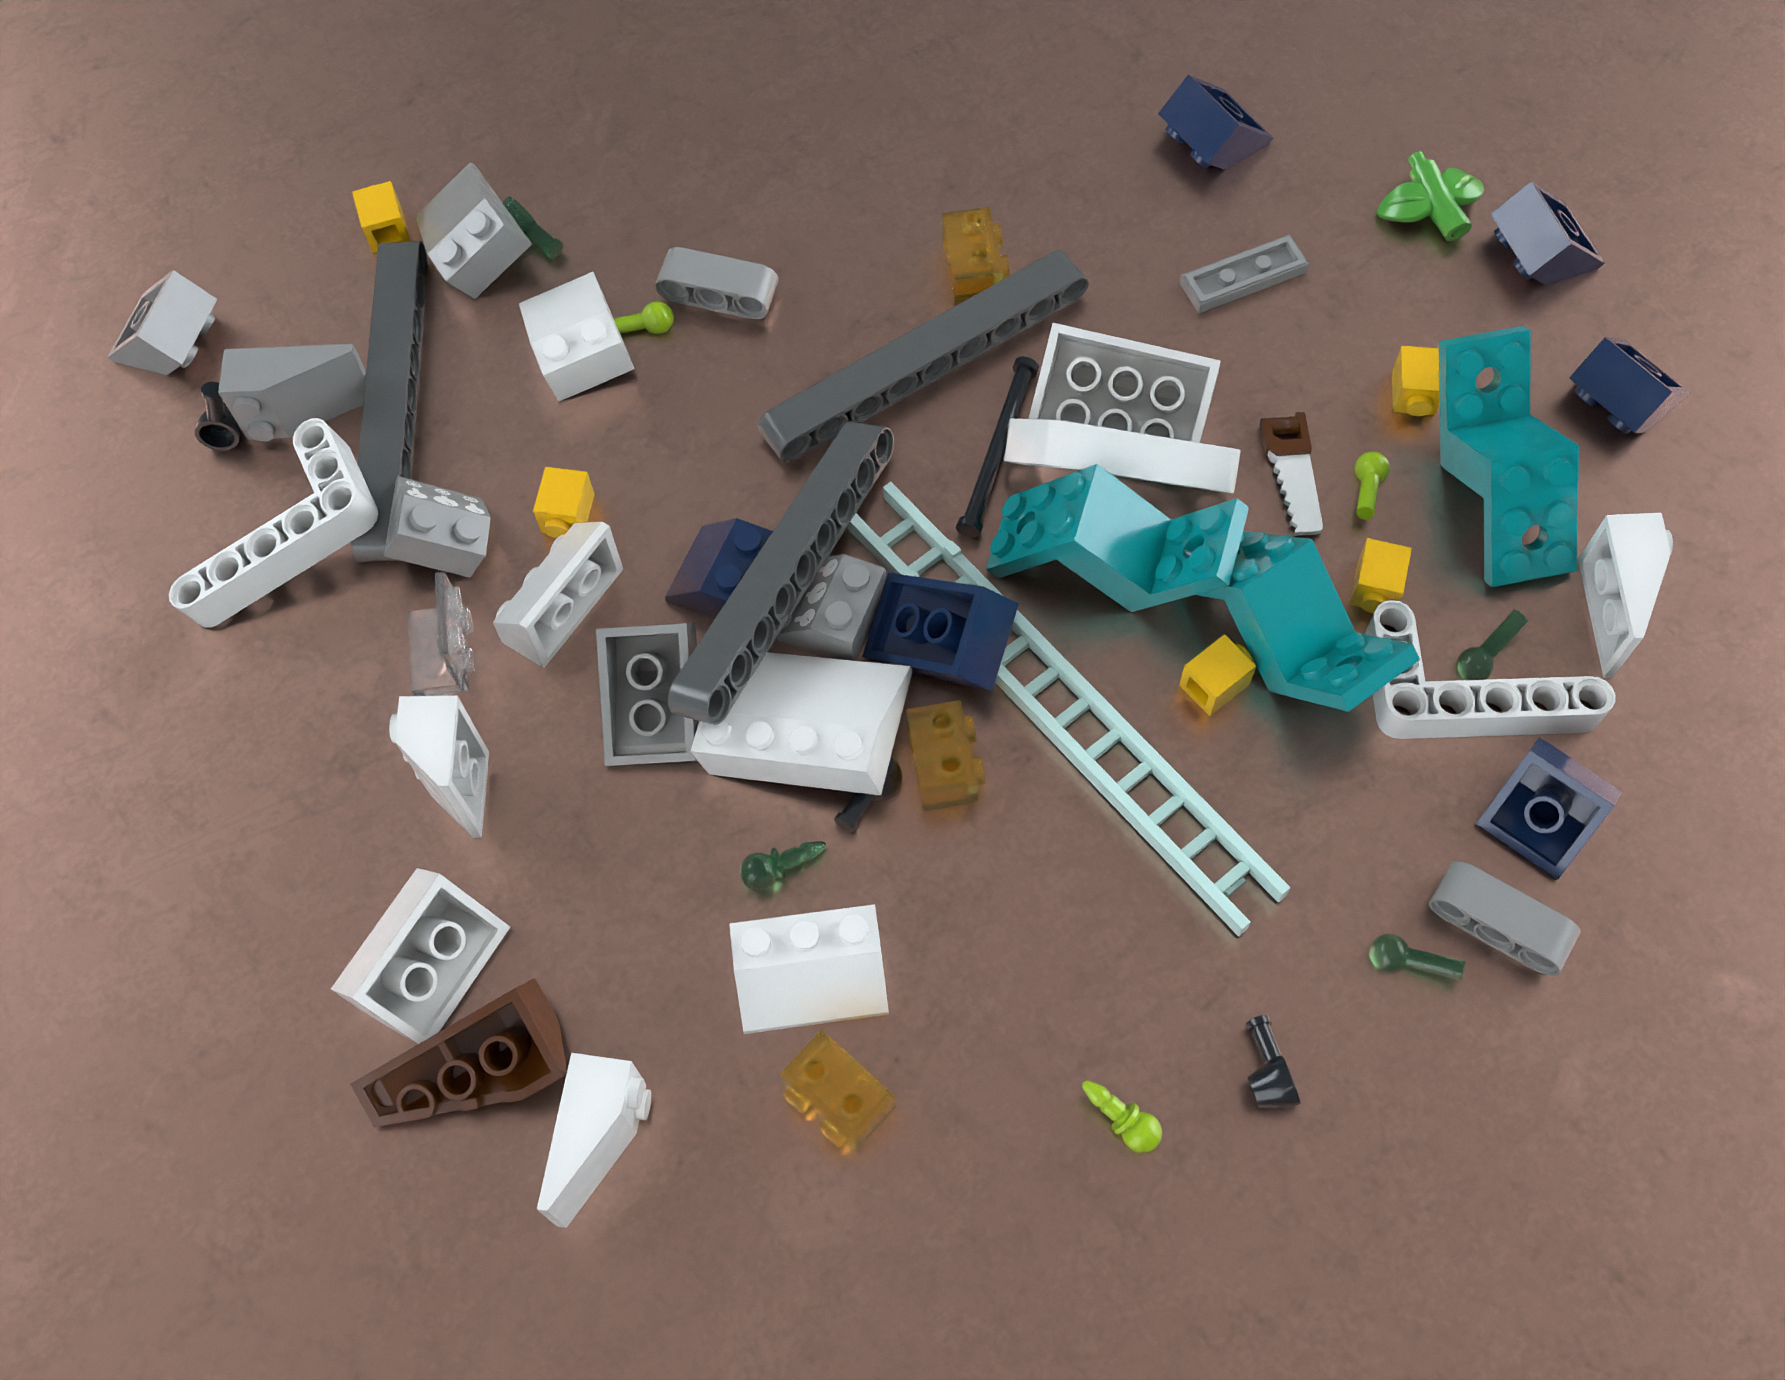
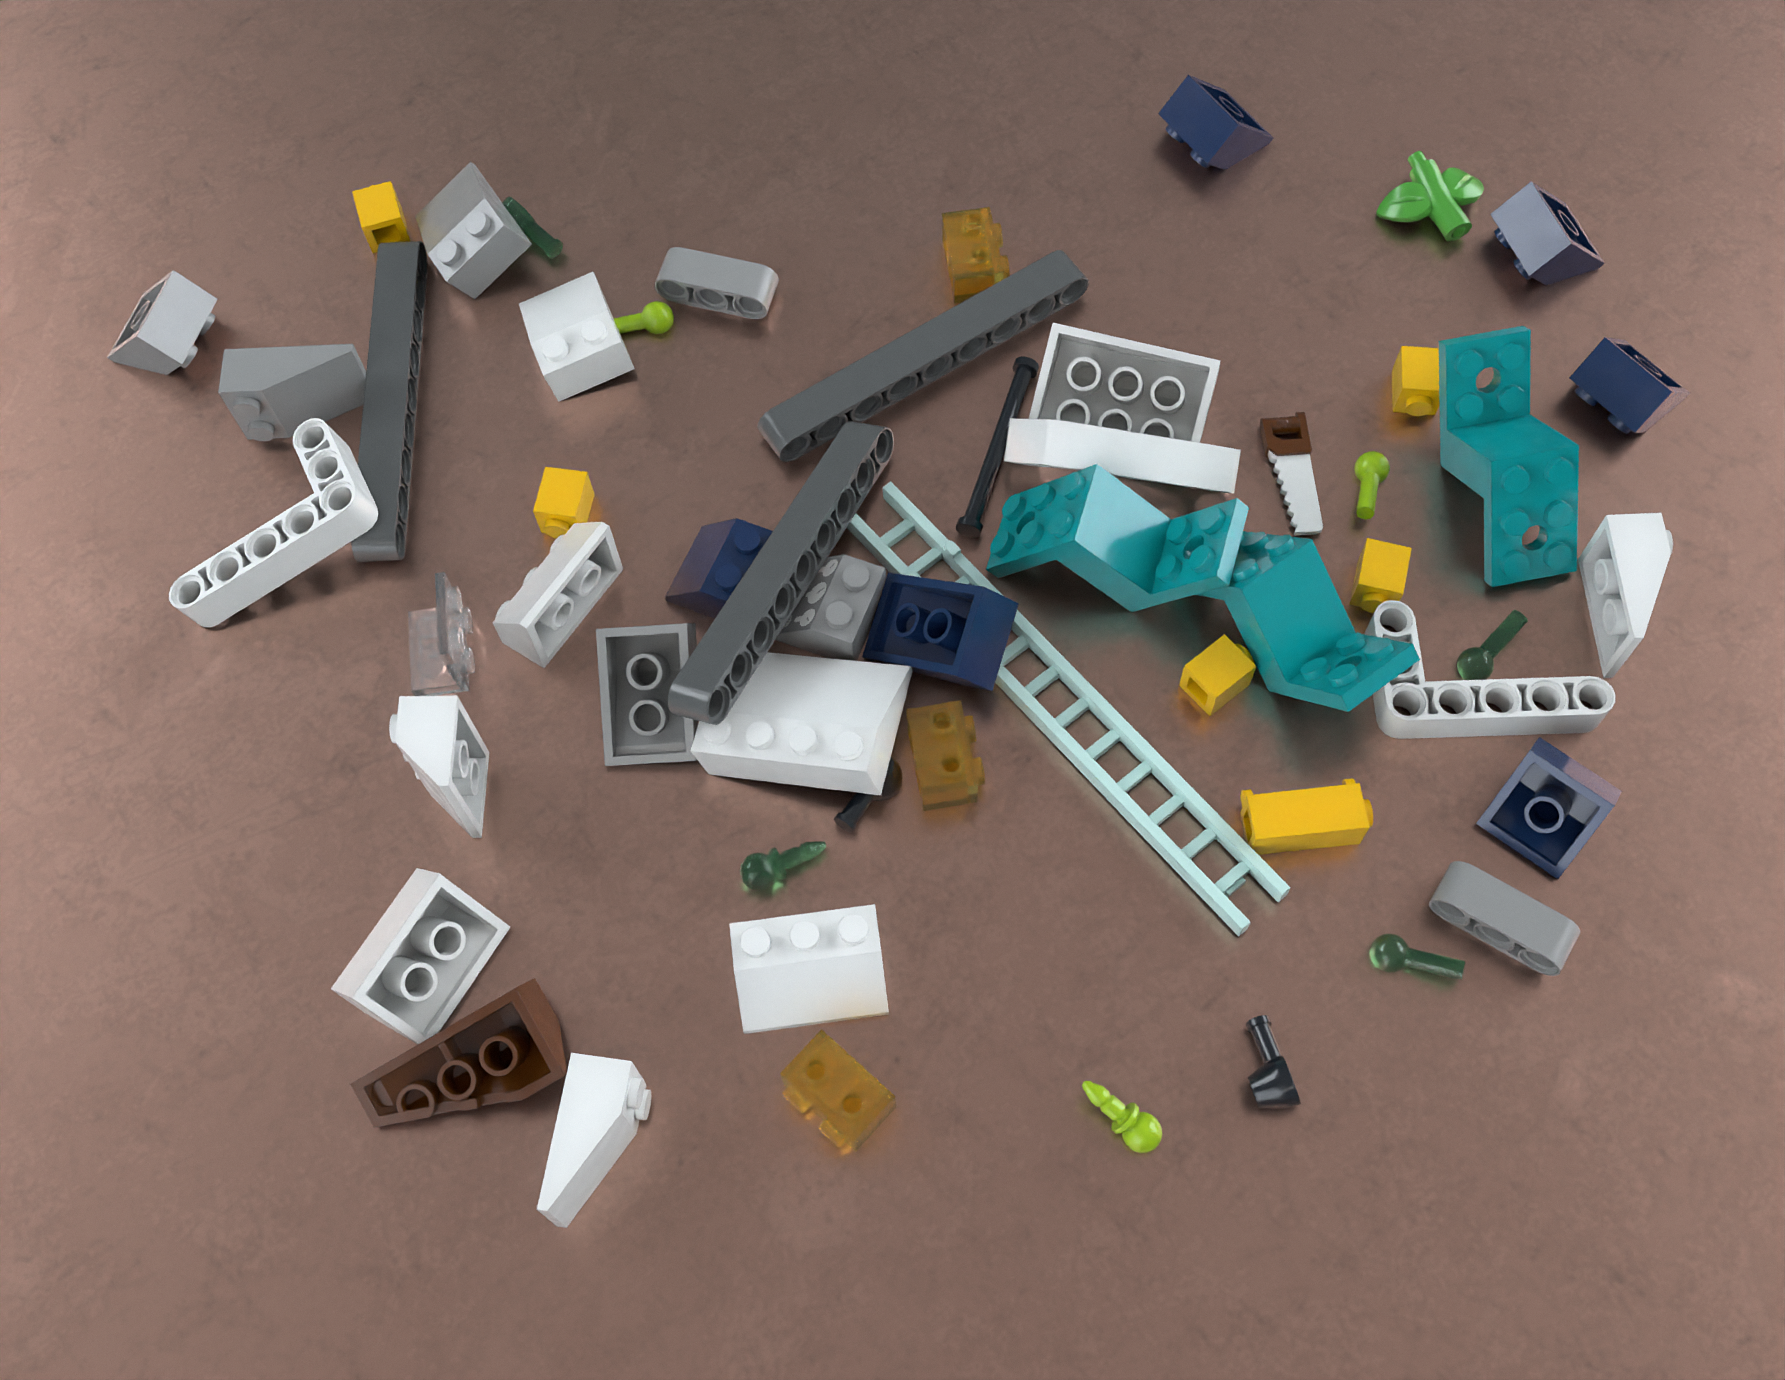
black bar [195,381,240,450] -> none
light grey slope [384,476,491,577] -> none
light grey tile [1180,234,1309,314] -> none
none -> yellow brick [1240,778,1374,855]

